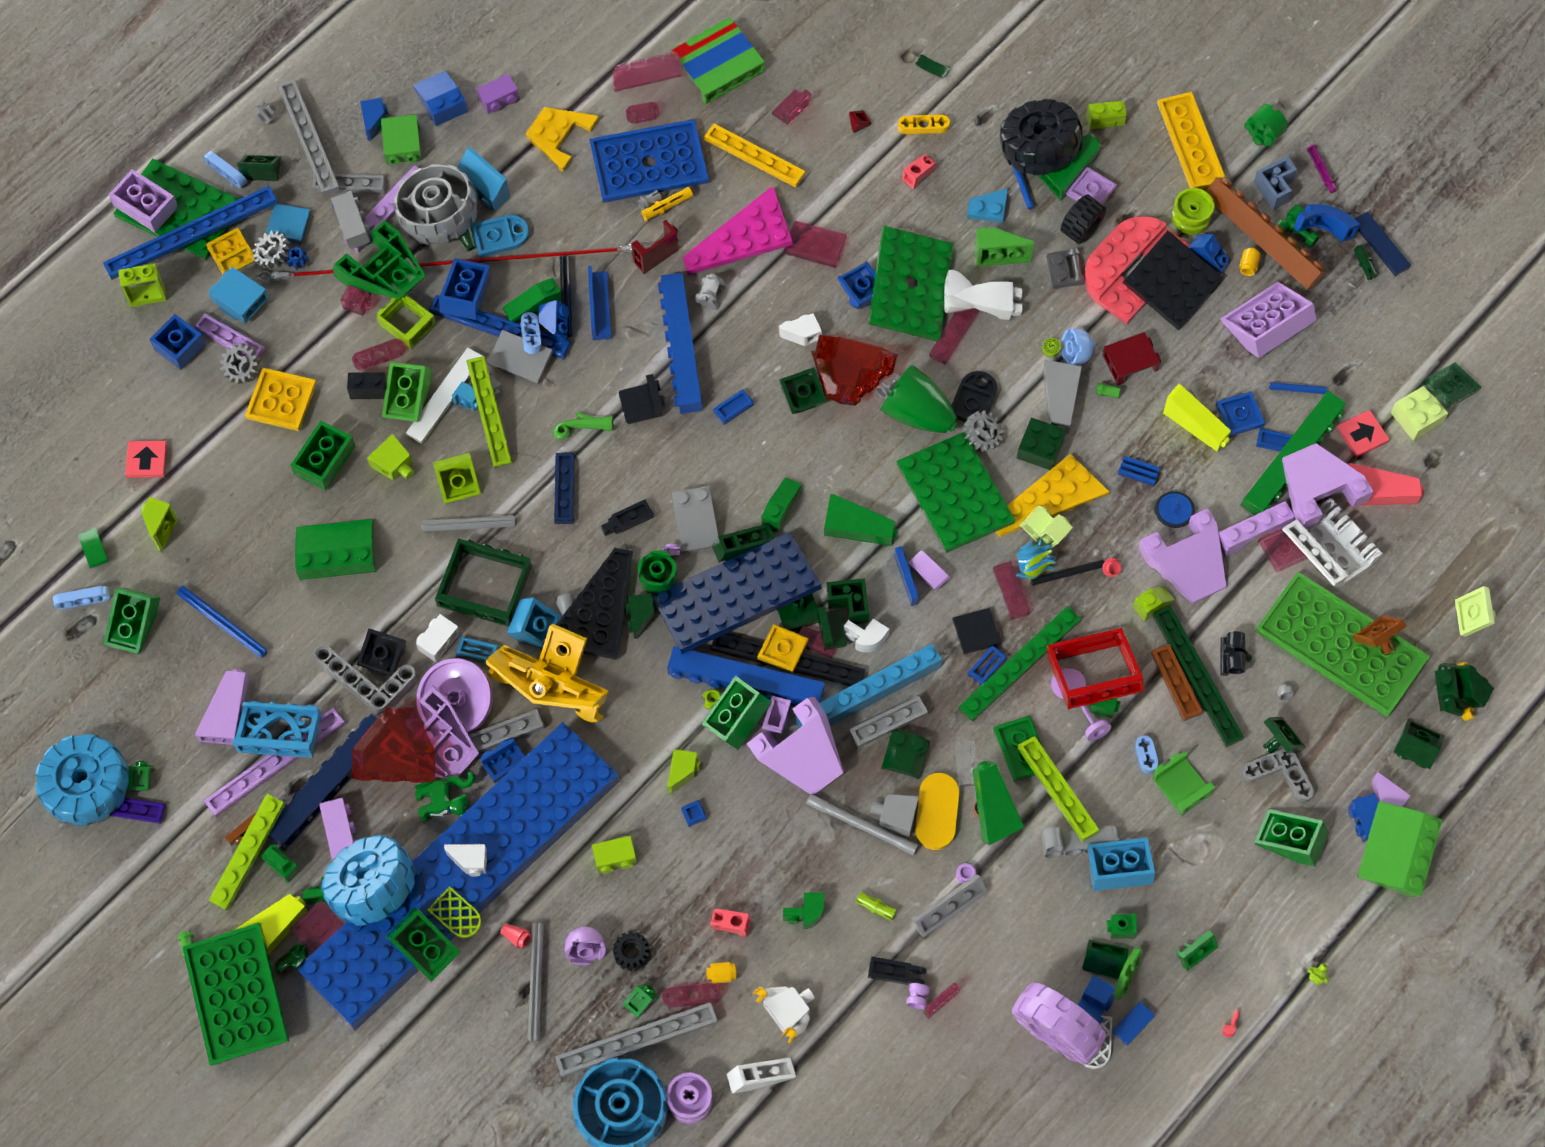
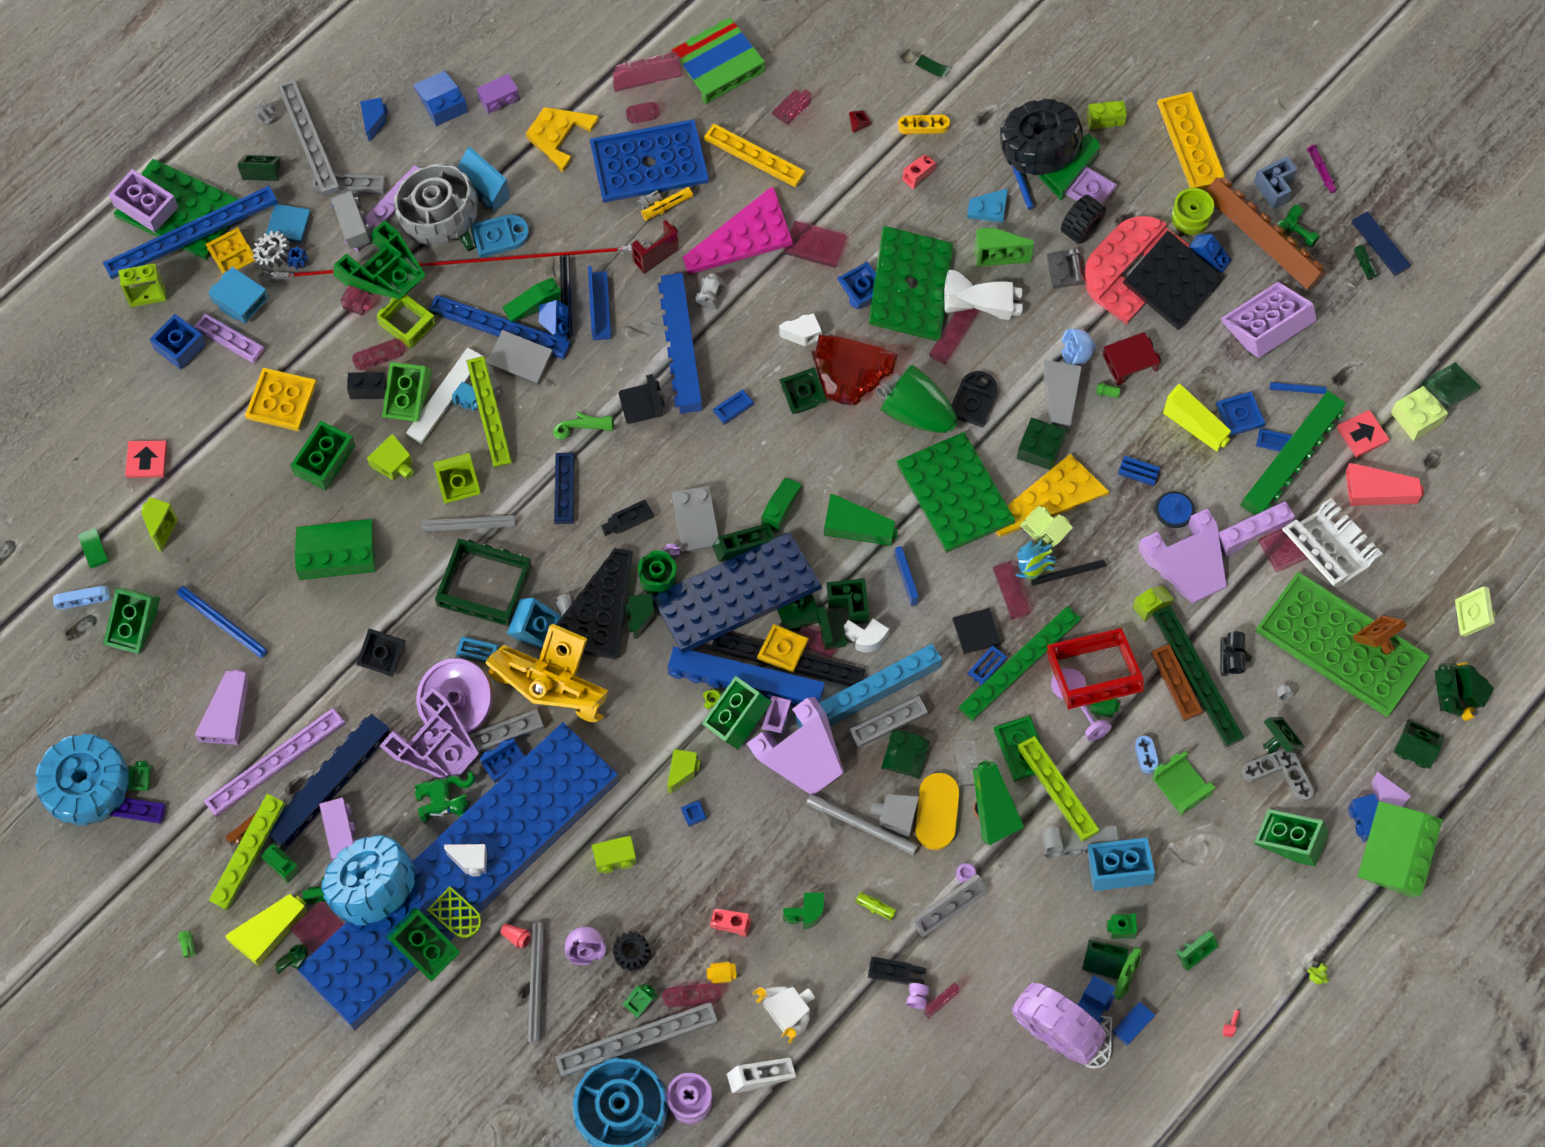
green plate [182,922,290,1066] -> none
light blue beam [203,151,247,188] -> none
light grey gear [219,343,261,384] -> none
dark azure fence [233,701,323,758] -> none
light grey beam [314,645,418,716] -> none
clear red panel [352,706,435,783] -> none
bright green panel [381,114,422,165] -> none
white brick [416,614,460,663] -> none
blue brick [439,258,490,320] -> none
light blue beam [521,312,541,354] -> none
lavender slope [908,550,950,590] -> none
light grey gear [963,411,1004,452] -> none
lime tile [1042,338,1061,357] -> none
coral plate [1102,558,1121,577] -> none
yellow brick [1239,248,1261,276] -> none
green brick [1244,104,1288,146] -> none
lavender wedge [1282,444,1373,529] -> none
blue arch [1293,204,1361,242] -> none

